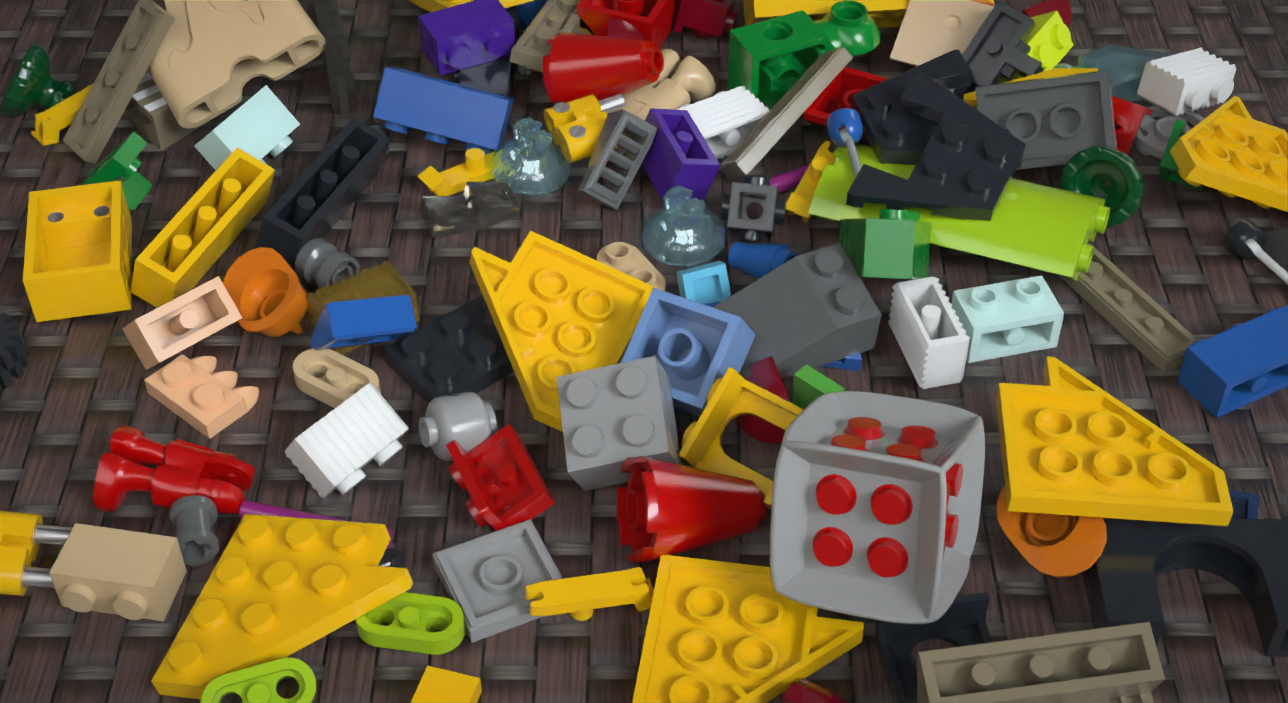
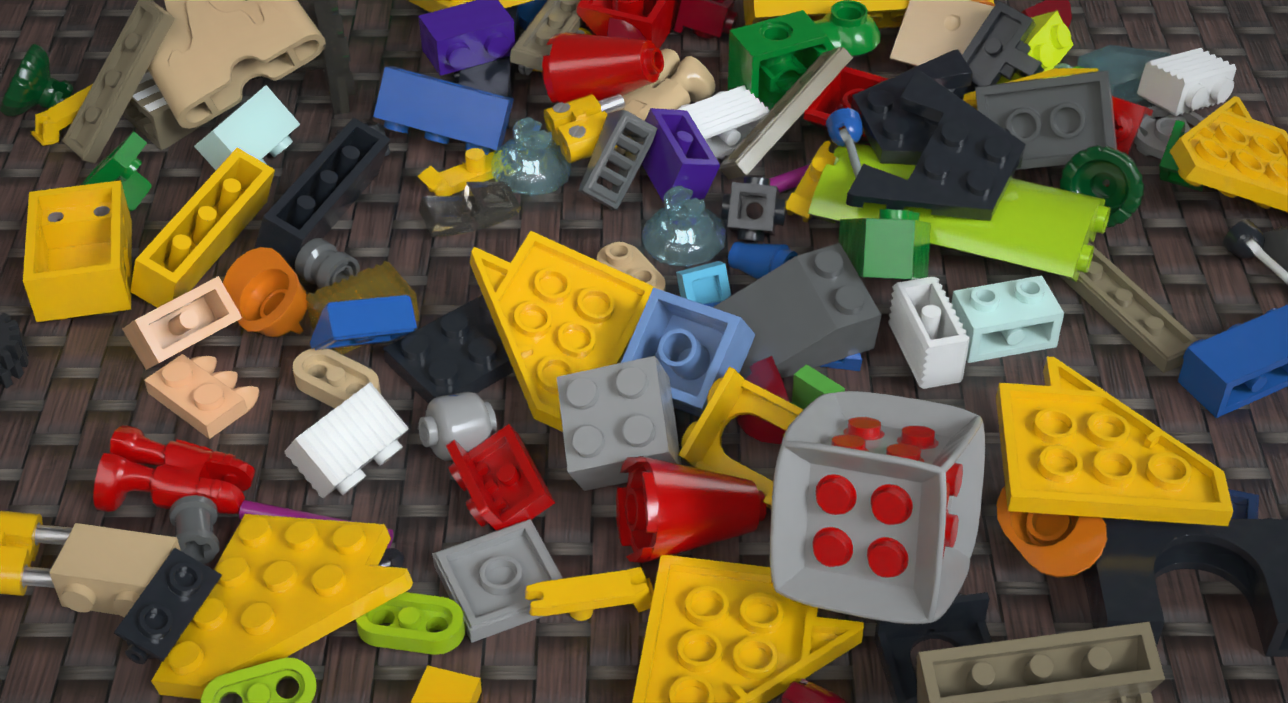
none -> black hinge [114,548,222,664]

